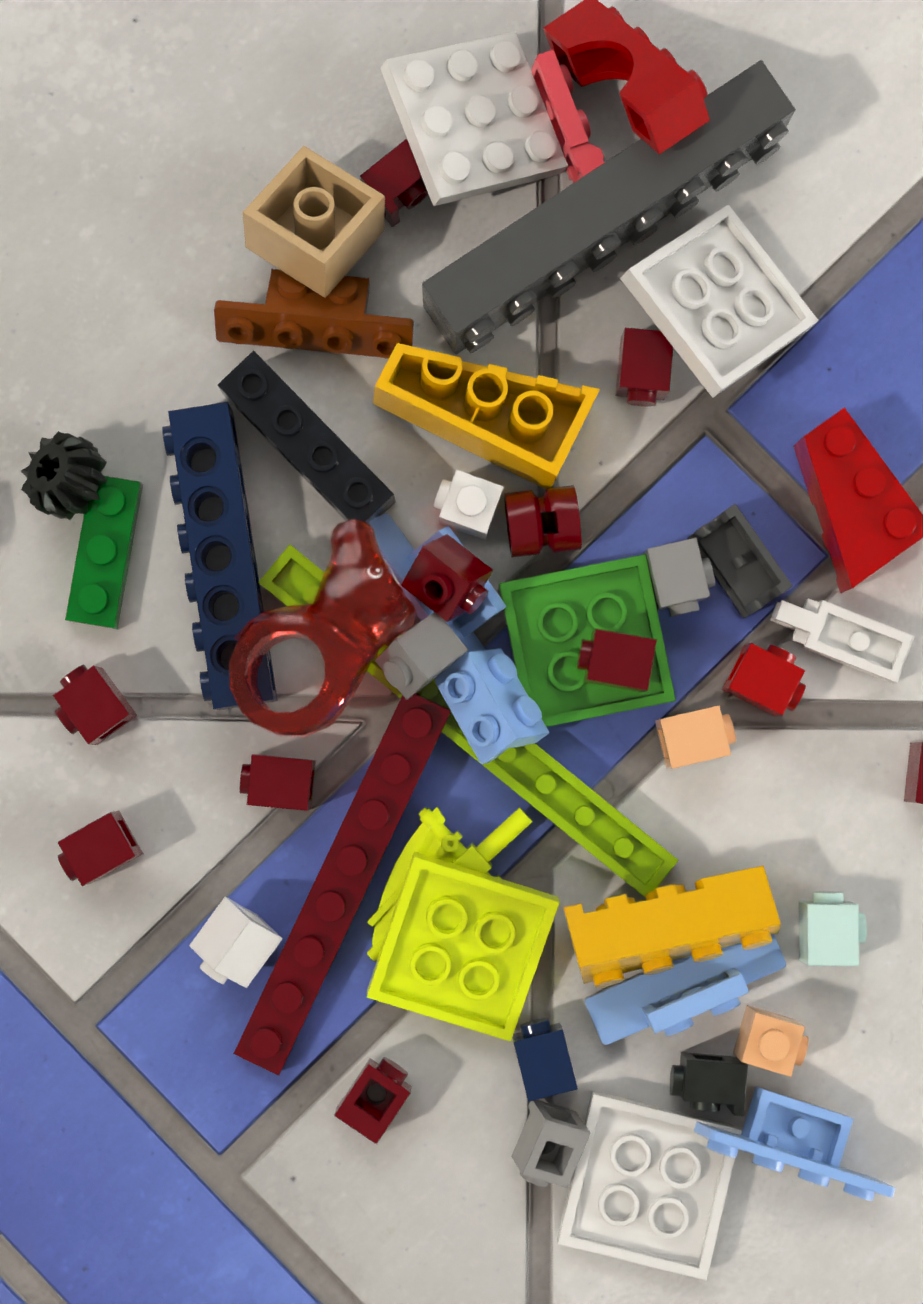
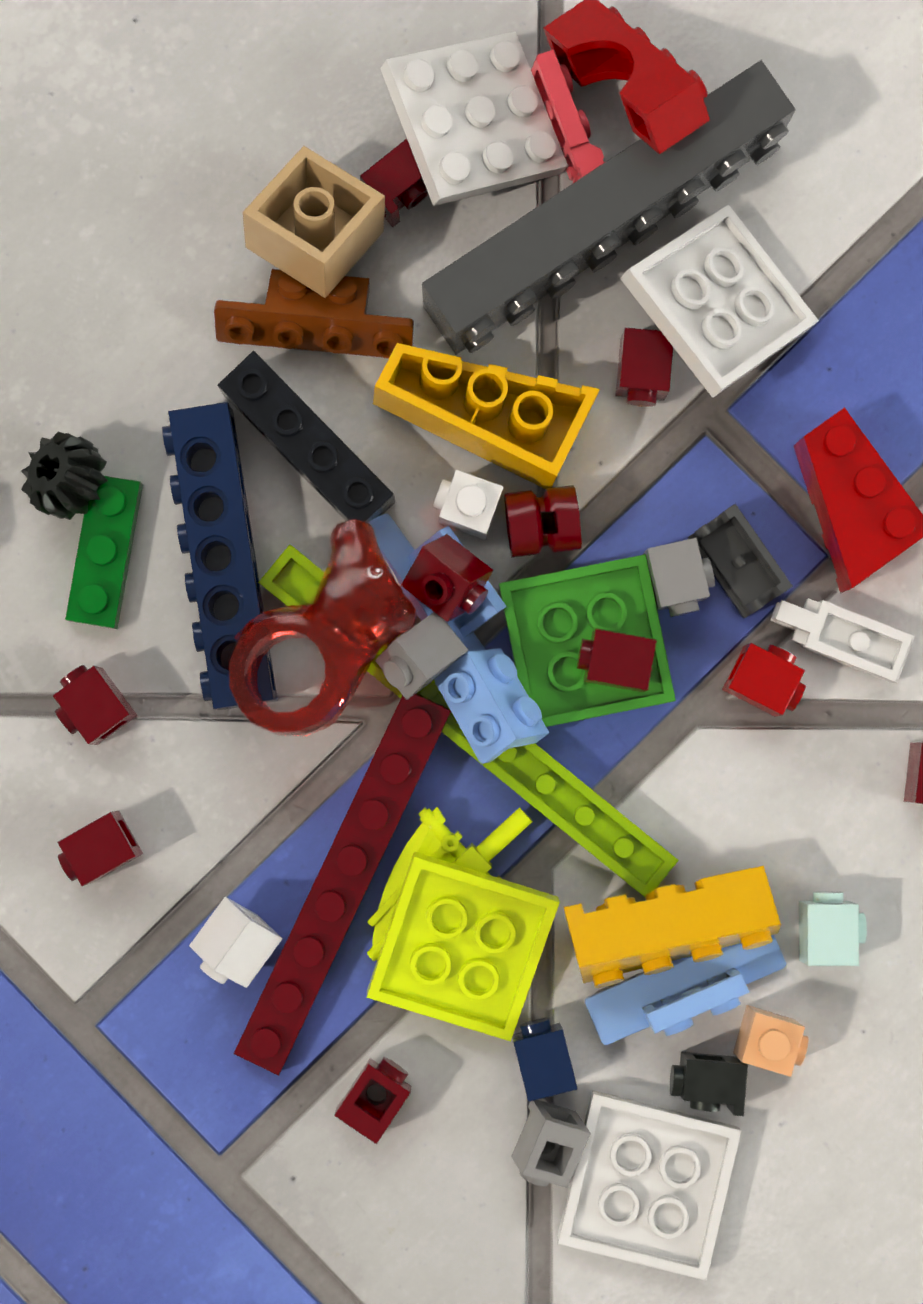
dark red brick [240,754,316,811] -> none
light nougat brick [655,705,736,769] -> none
light blue bracket [694,1086,895,1201] -> none

